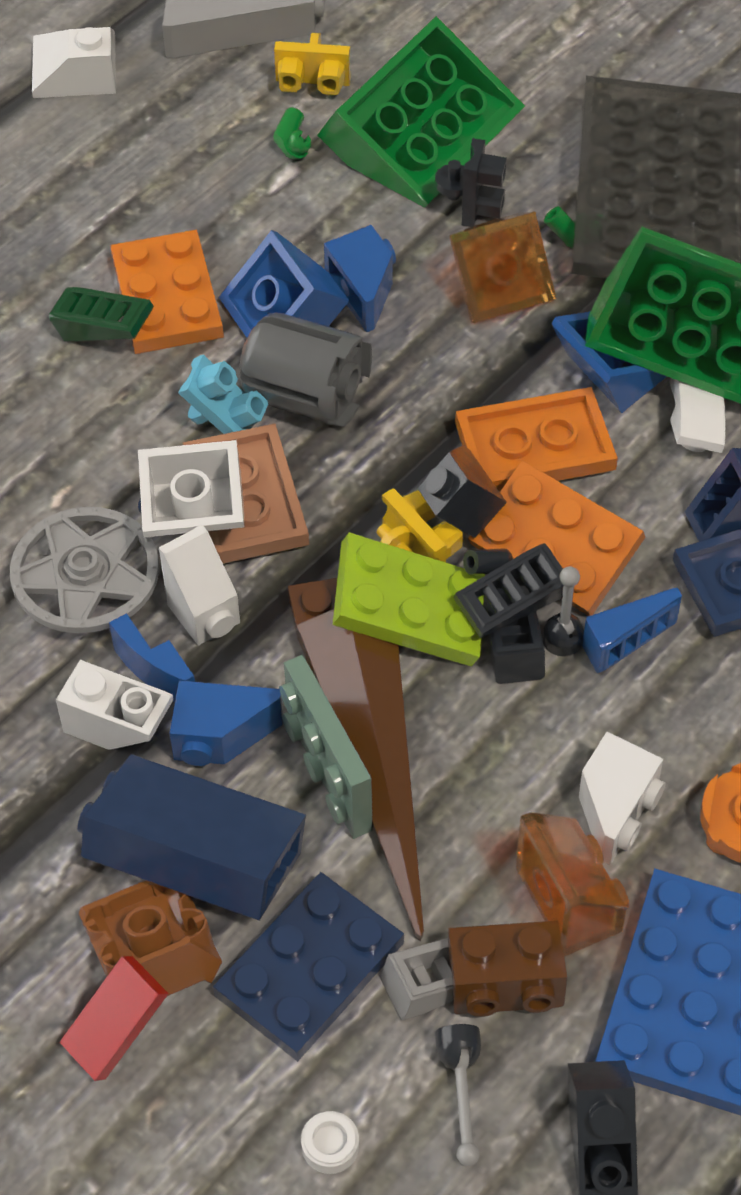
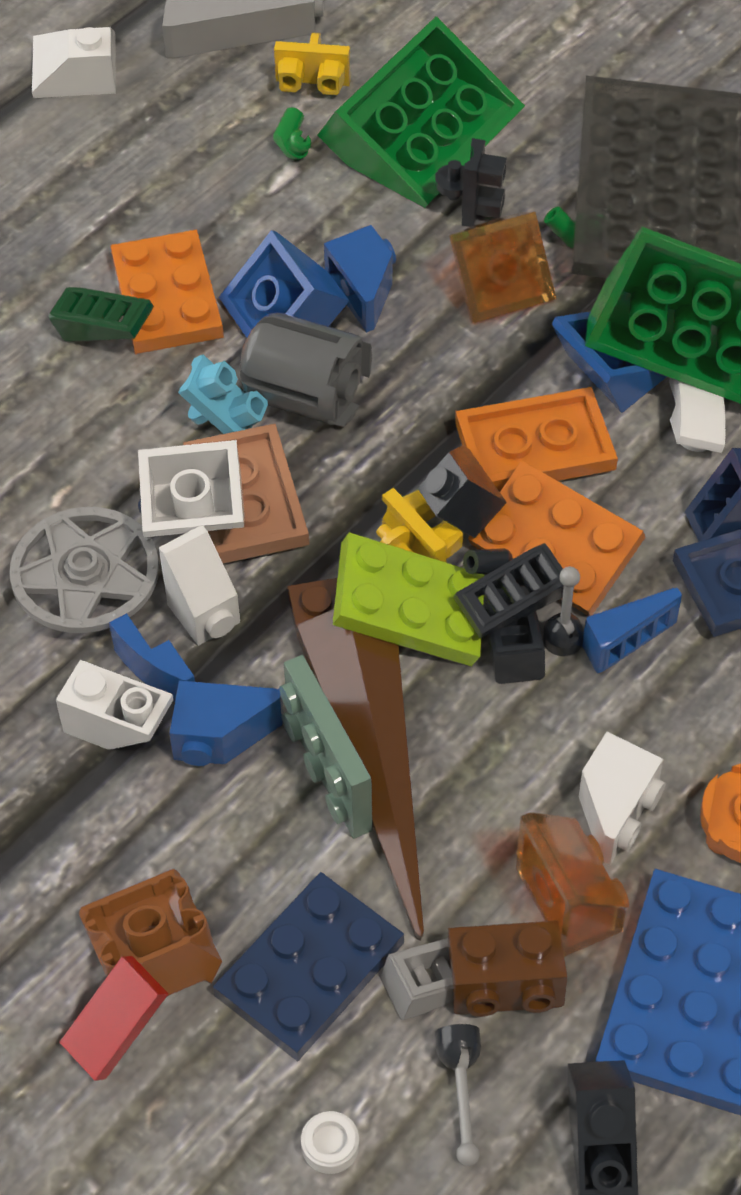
dark blue brick [77,754,306,921] -> none

